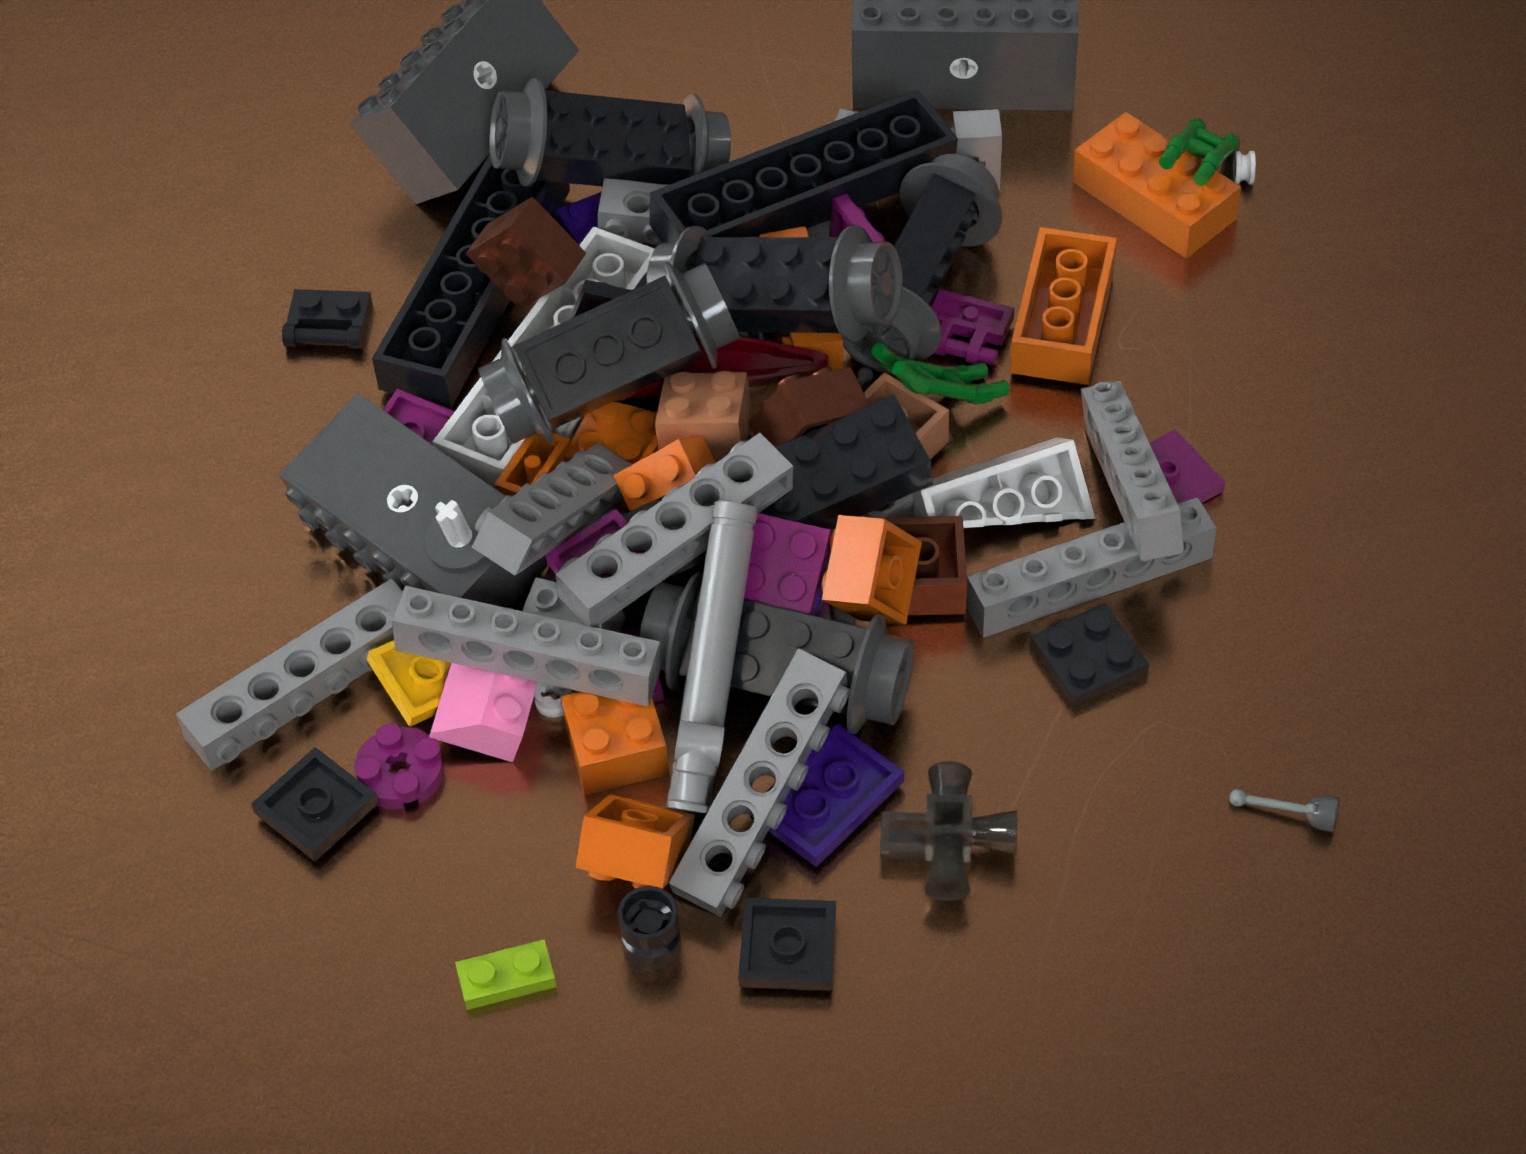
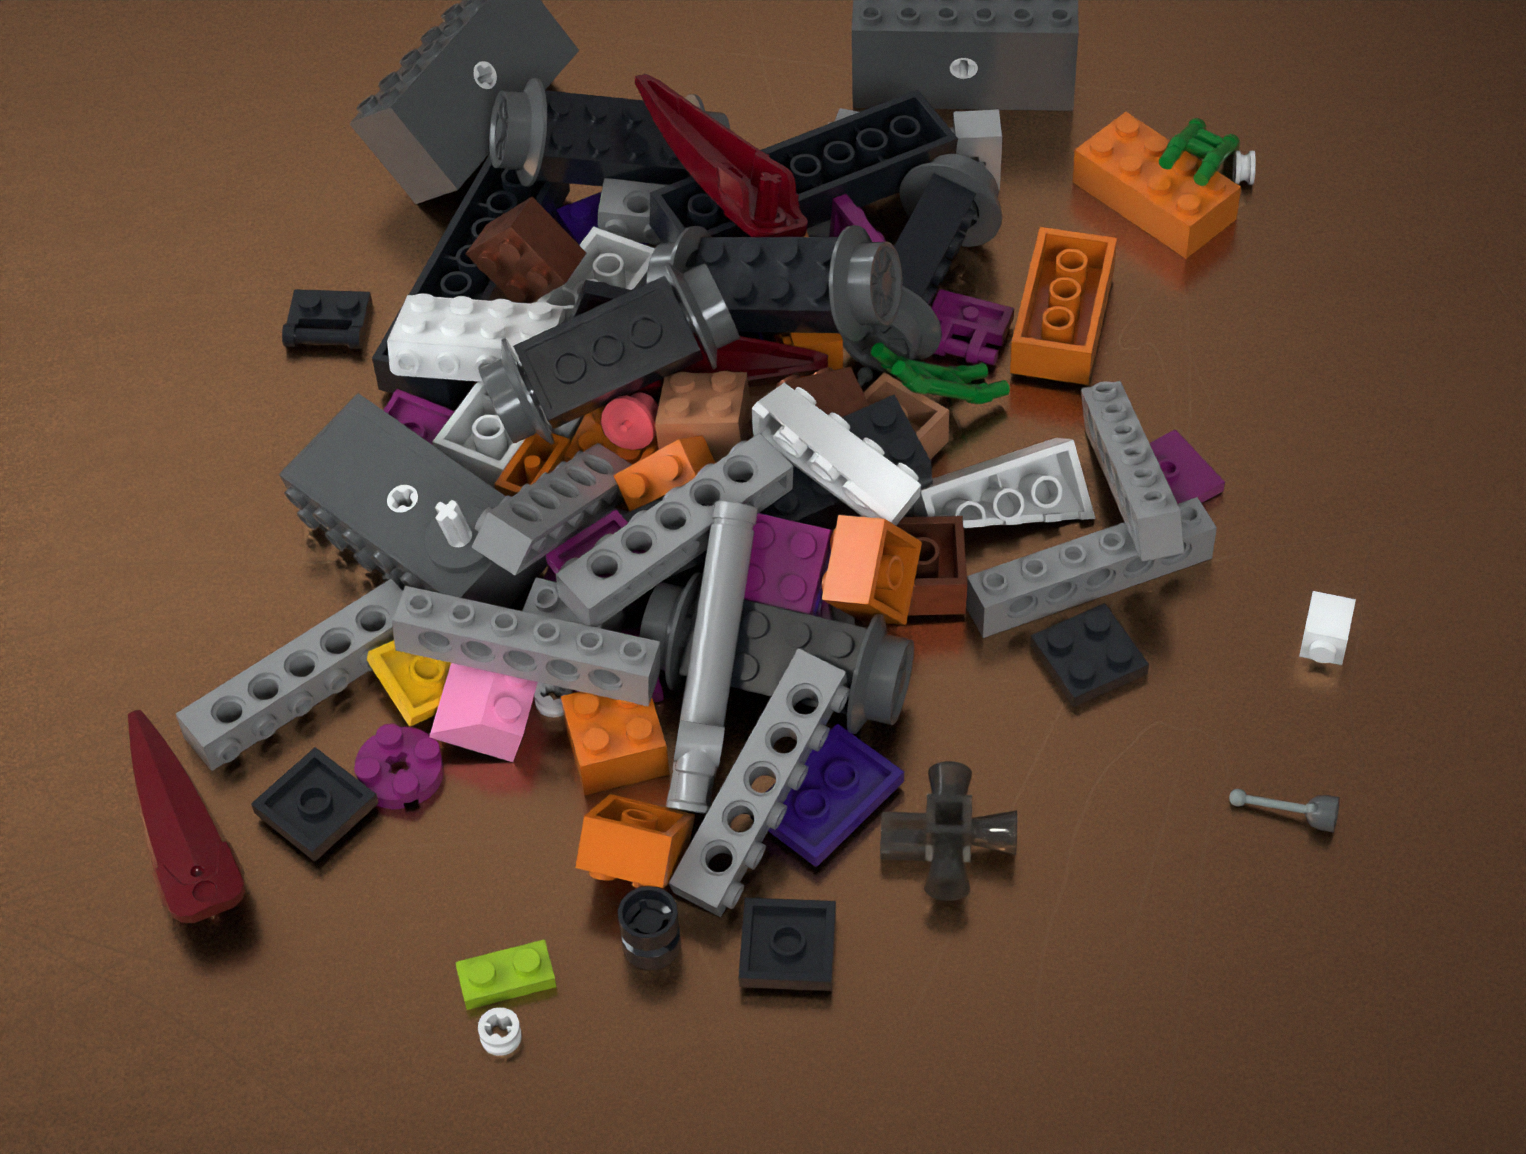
none -> dark red piece [128,709,246,923]
none -> white bracket [387,293,564,382]
none -> white bush [478,1008,522,1056]
none -> coral piece [601,392,658,450]
none -> dark red piece [635,74,808,237]
none -> white wedge [752,383,921,525]
none -> white brick [1299,591,1356,665]

